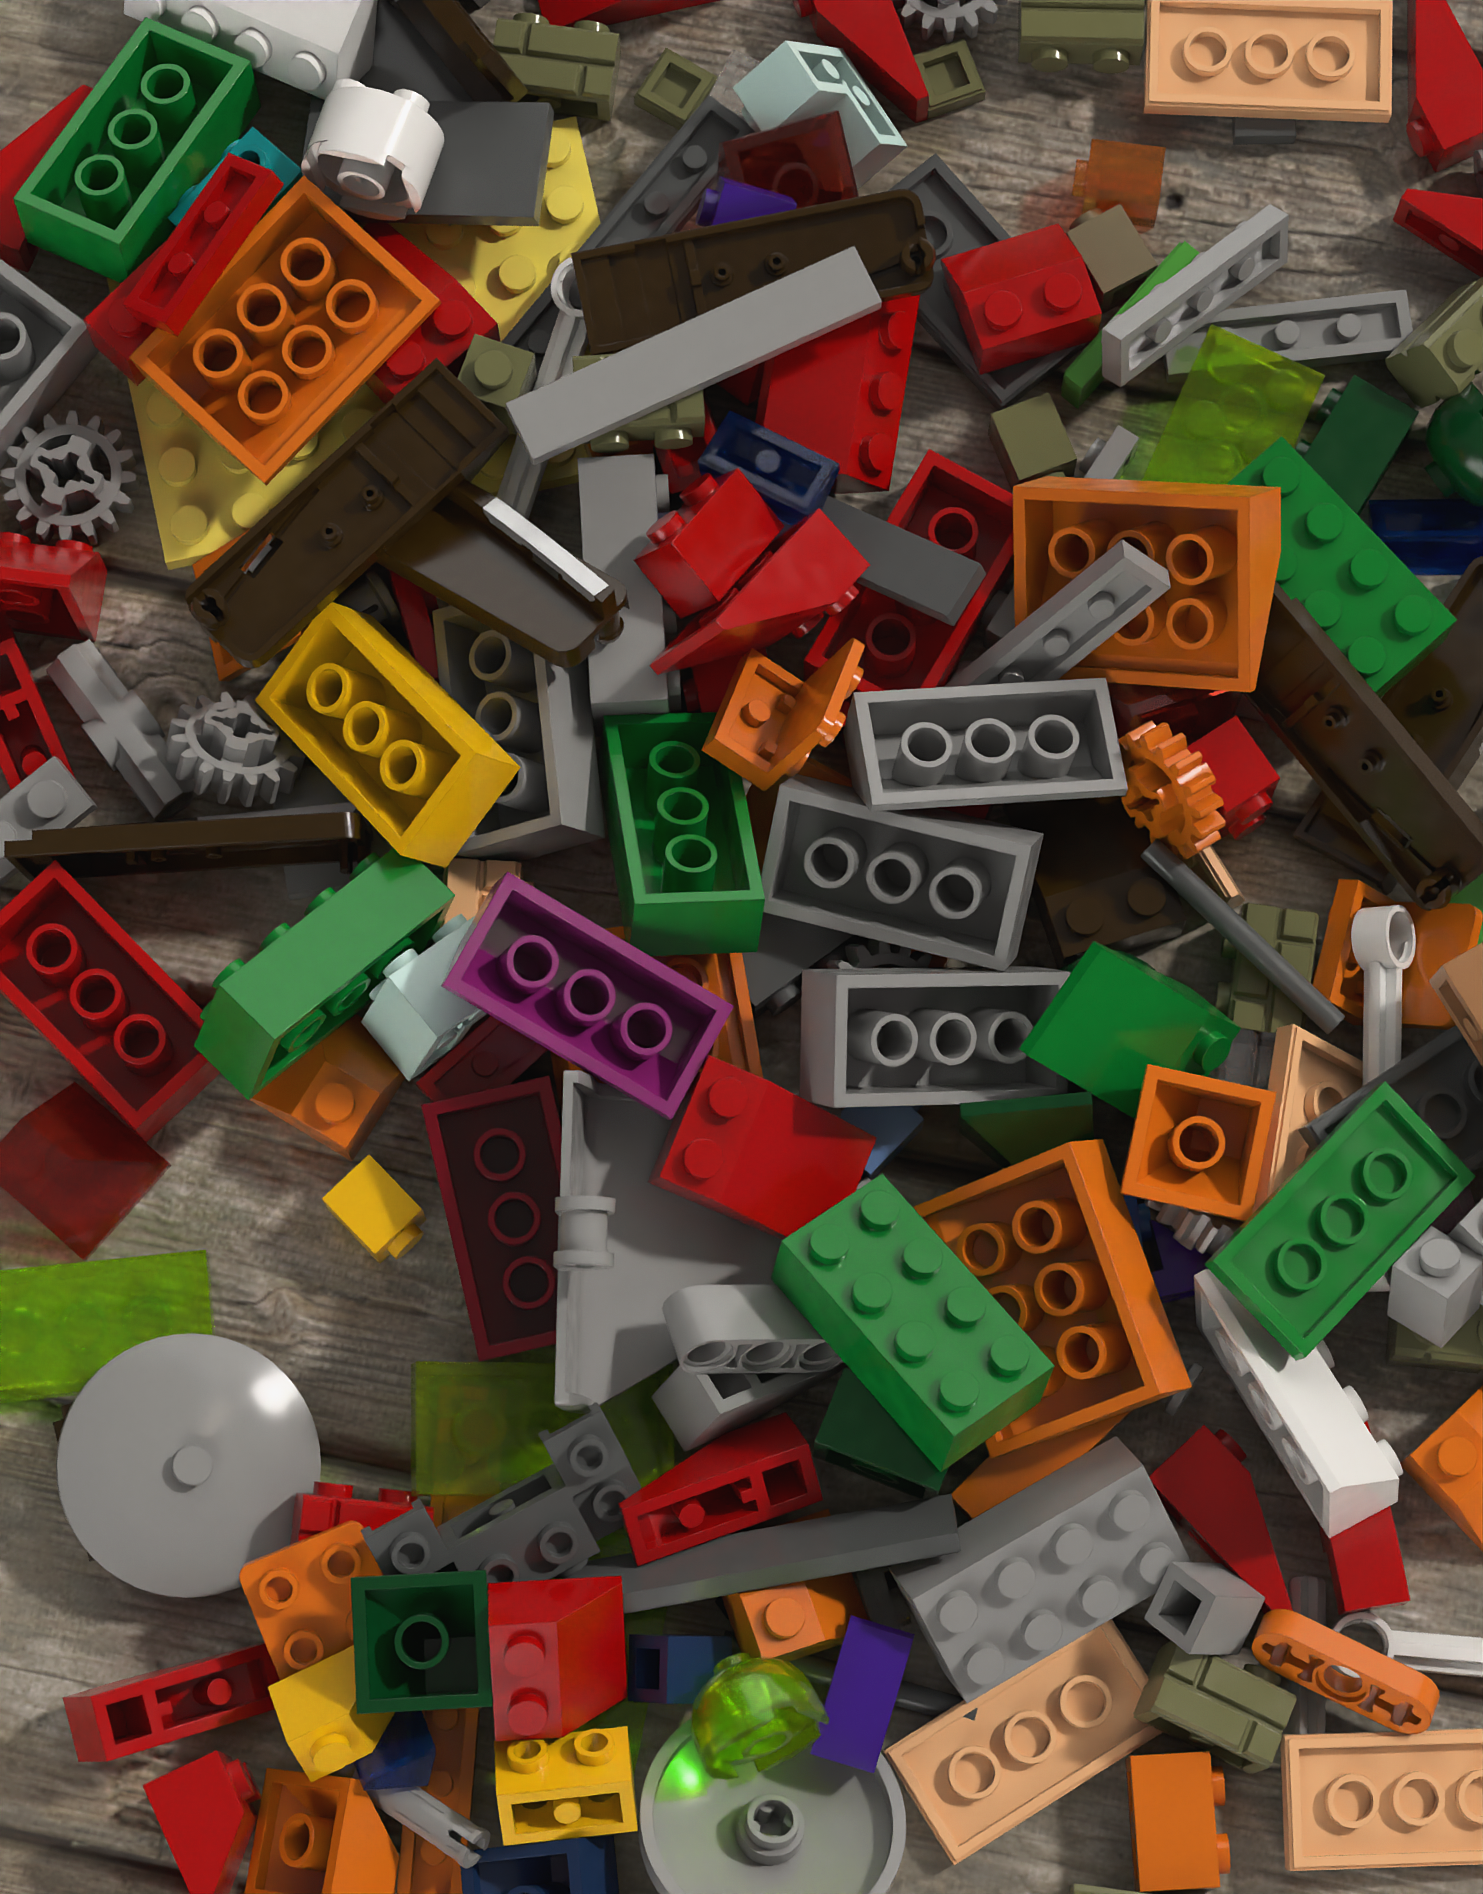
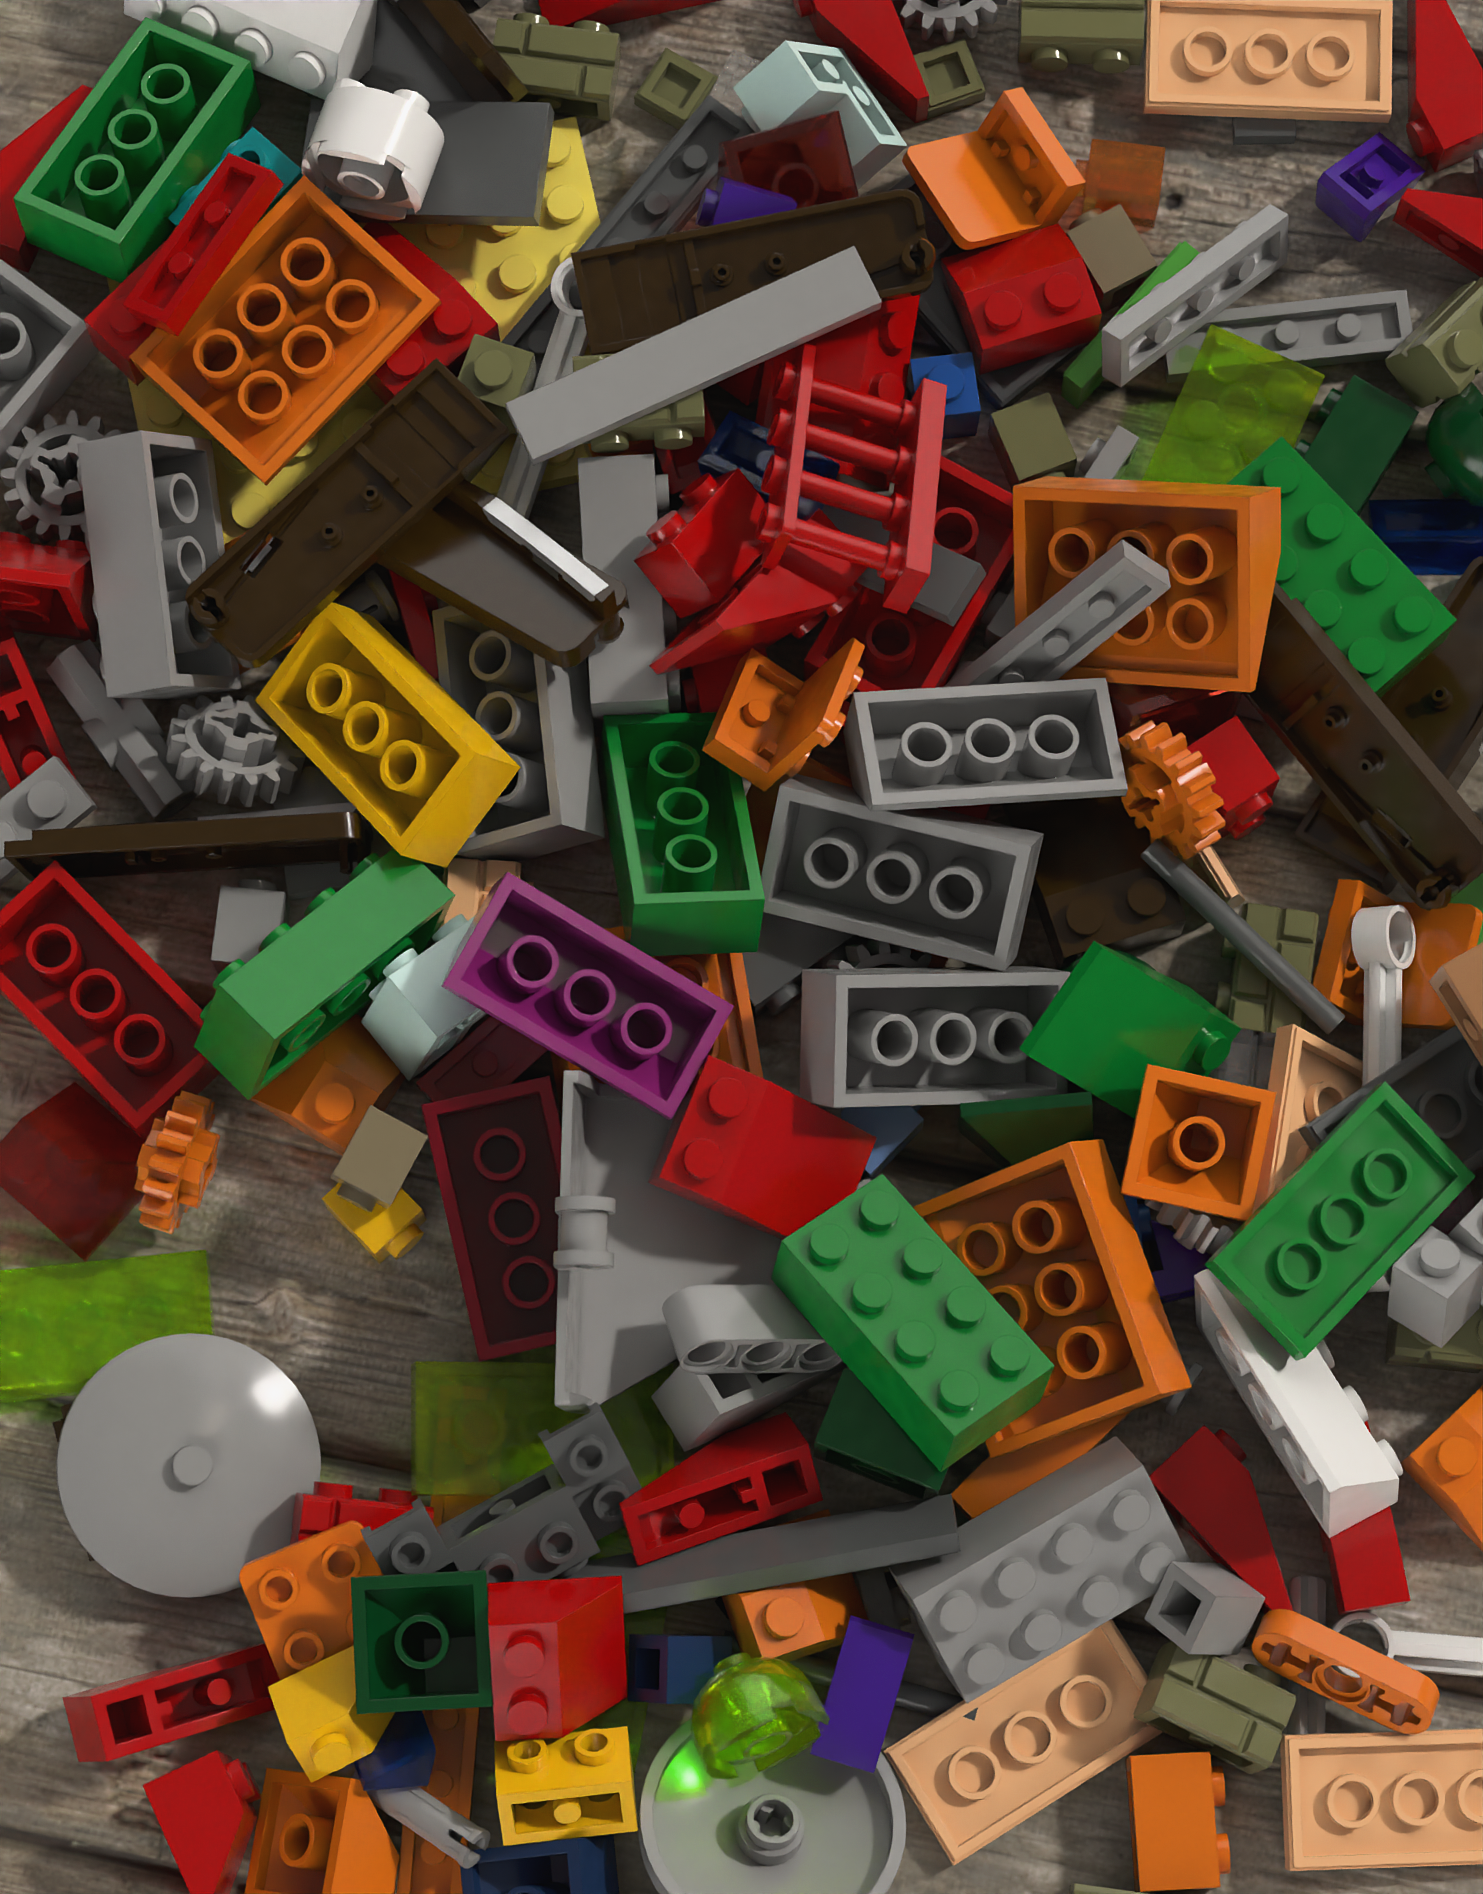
none -> light grey brick [77,430,241,700]
none -> orange gear [134,1090,220,1234]
none -> light grey brick [211,879,290,974]
none -> dark tan brick [330,1105,428,1213]
none -> red fence [755,343,947,614]
none -> orange bracket [902,87,1086,250]
none -> blue brick [906,352,981,440]
none -> dark purple slope [1315,132,1426,242]

